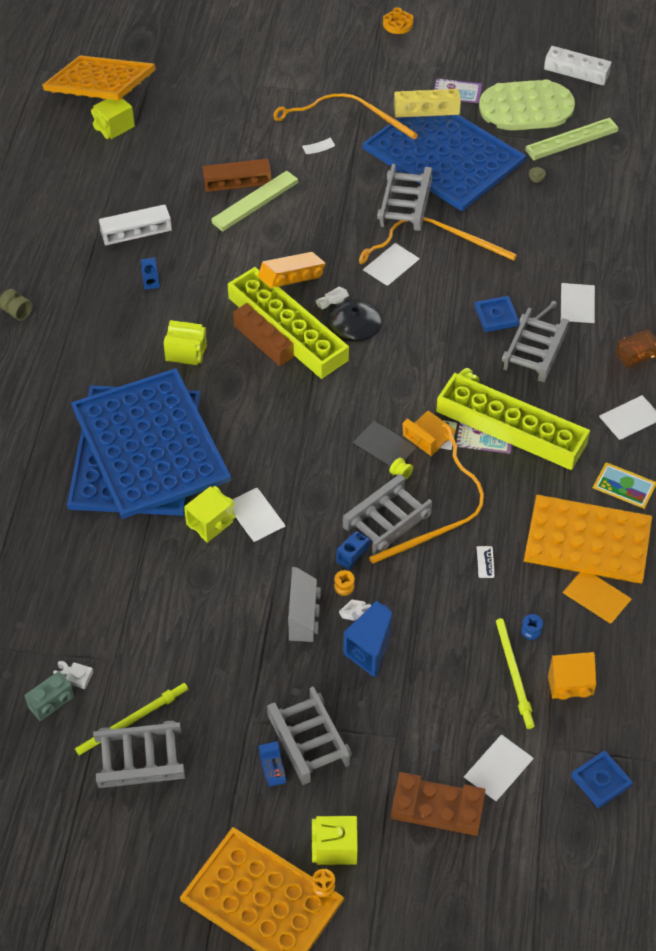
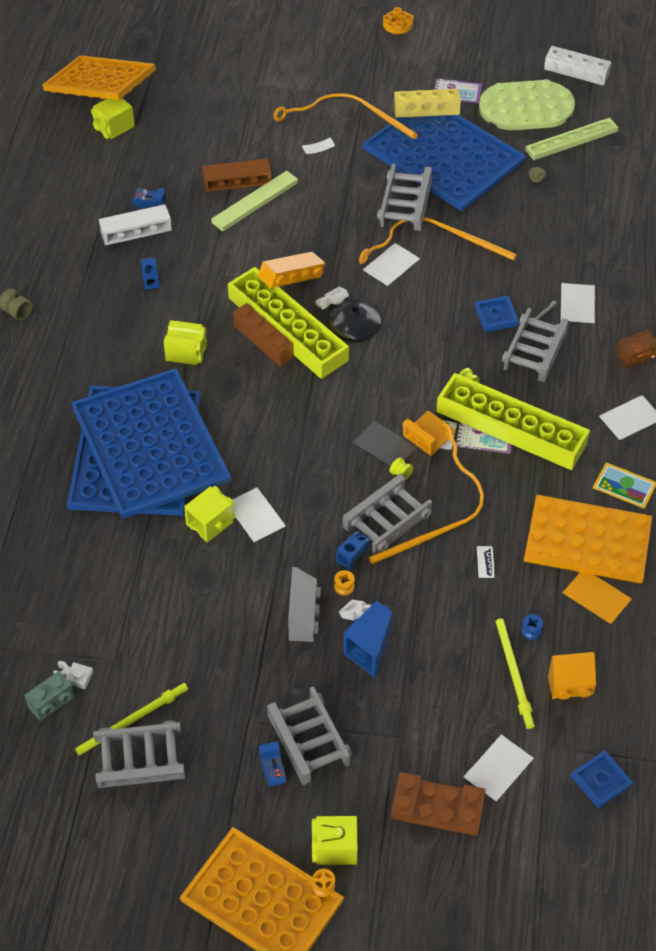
none -> blue leg [132,188,166,209]

